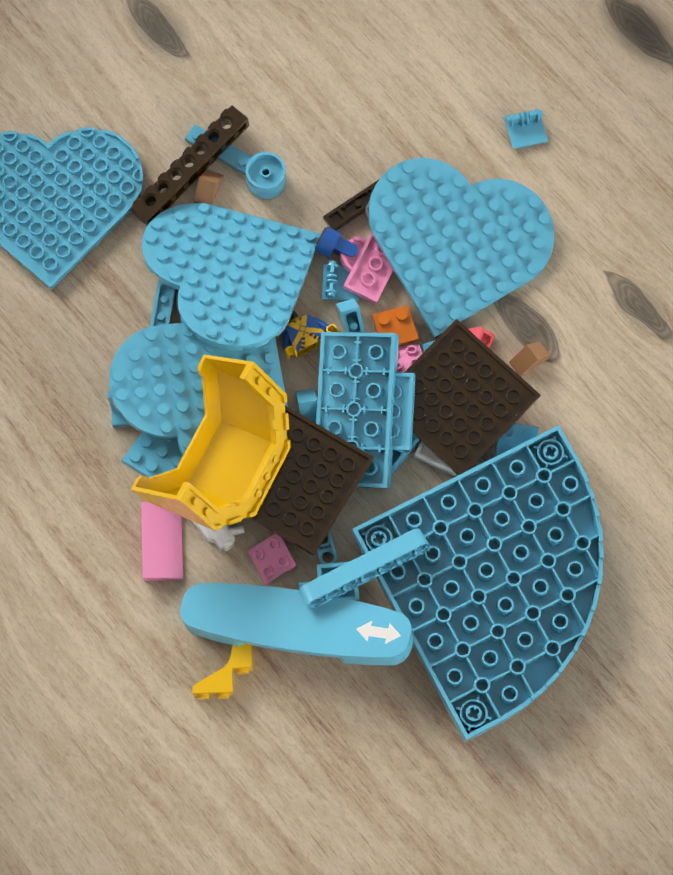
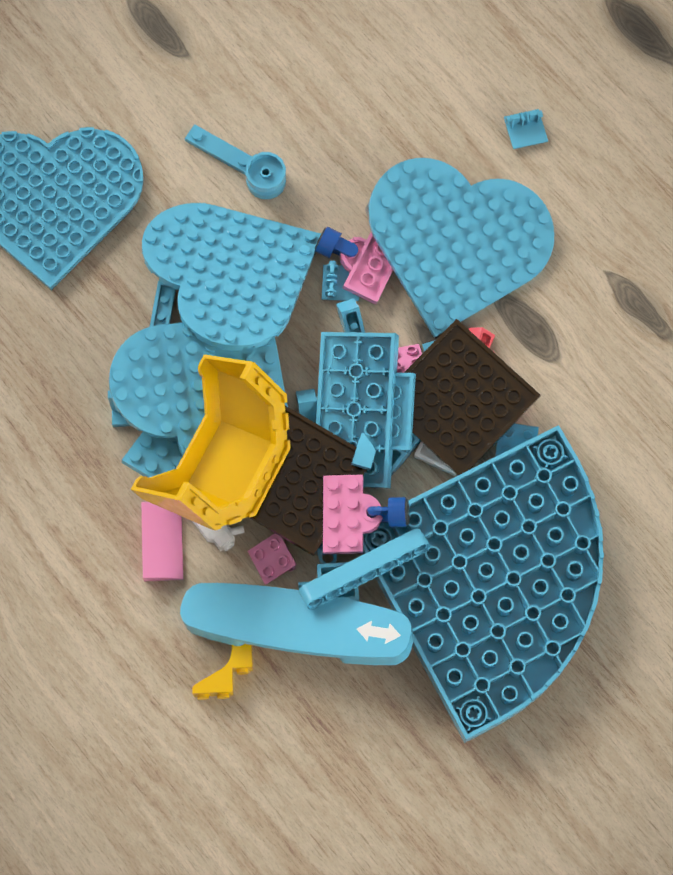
dark brown brick [131,105,249,226] -> none
medium nougat slope [194,170,224,205] -> none
torso [282,310,339,360] -> none
dark brown plate [323,180,379,231] -> none
orange plate [372,305,419,346] -> none
medium nougat slope [509,341,551,376] -> none
none -> bright pink plate [323,475,409,554]
none -> medium azure slope [352,433,376,470]

